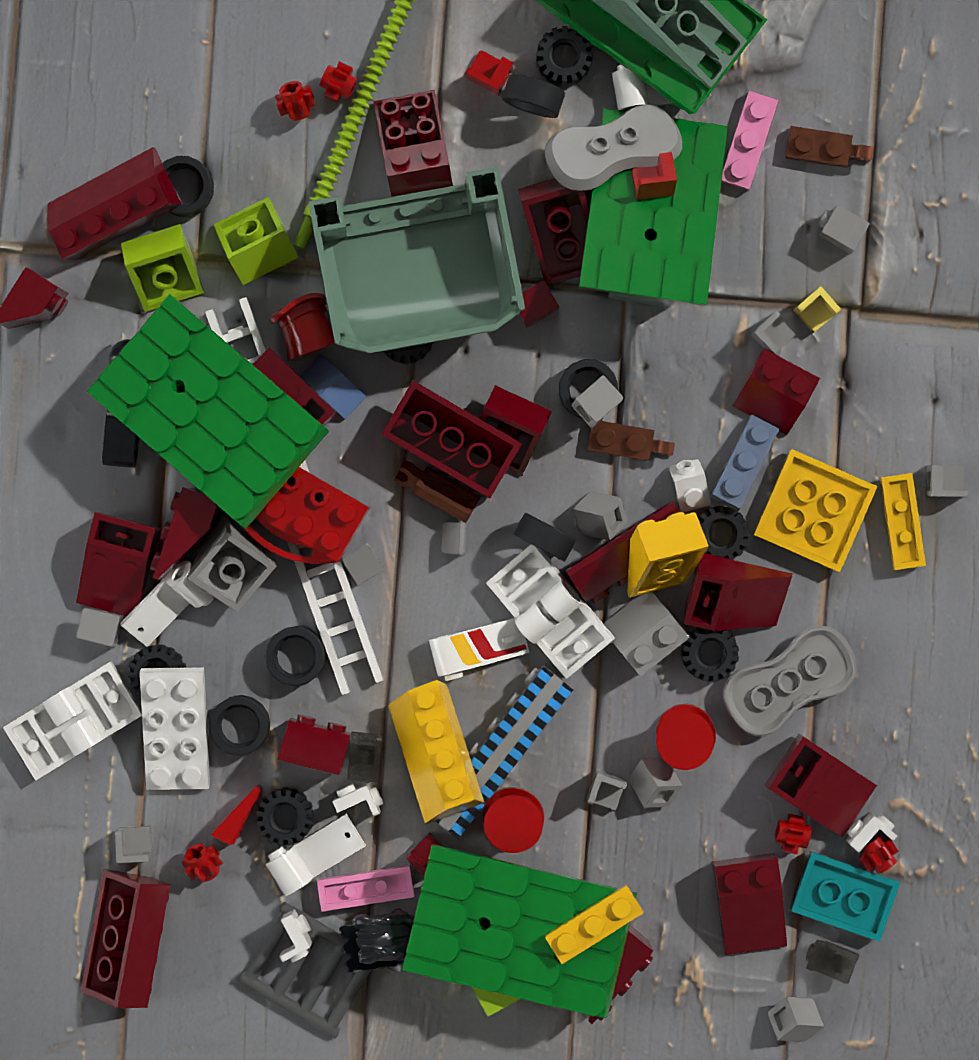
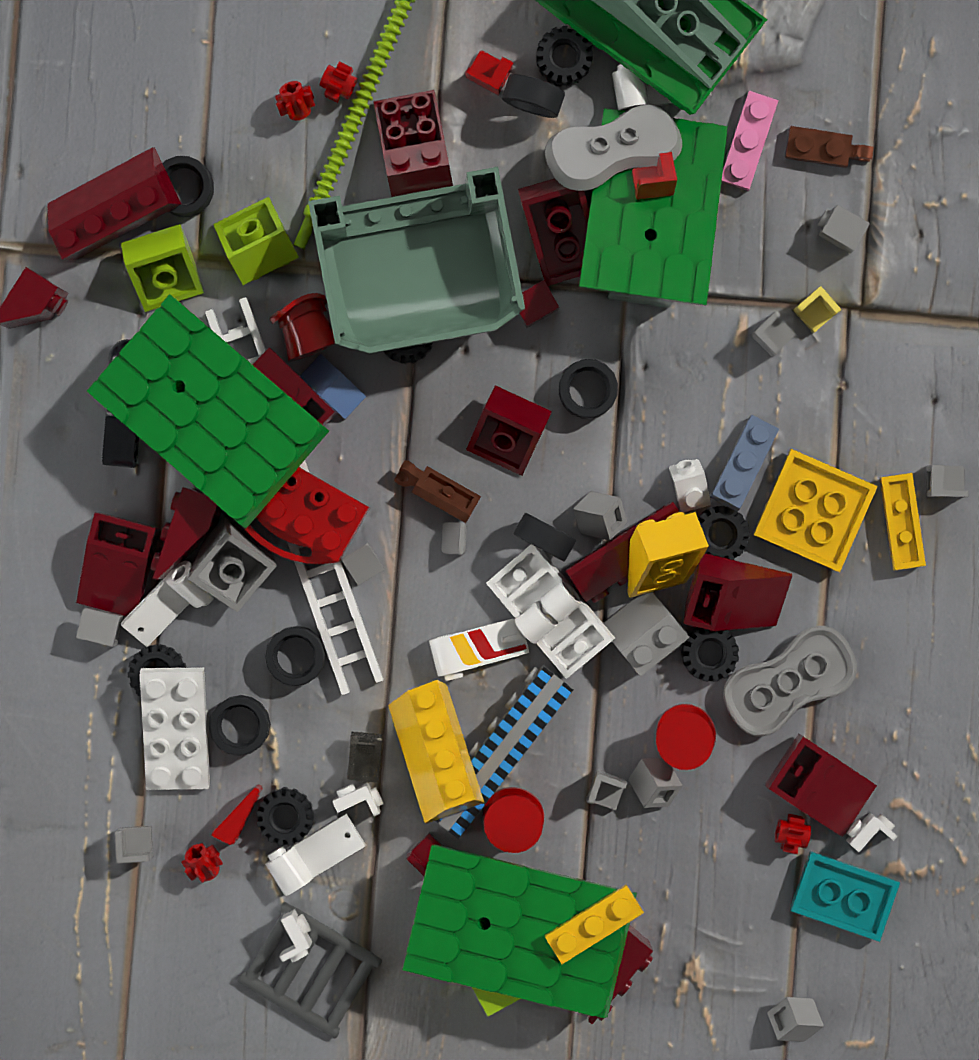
white plate [3,661,142,781] -> none
dark red slope [81,869,170,1008] -> none
dark red slope [277,714,352,775] -> none
bright pink plate [317,865,415,912] -> none
black piece [339,908,415,973] -> none
dark red slope [381,380,522,499] -> none
light grey panel [571,375,623,429] -> none
copper plate [587,421,675,461] -> none
dark red slope [712,853,787,955] -> none
dark red slope [732,349,820,435] -> none
clear smoke bracket [806,940,860,984] -> none
red gear [858,835,899,874] -> none

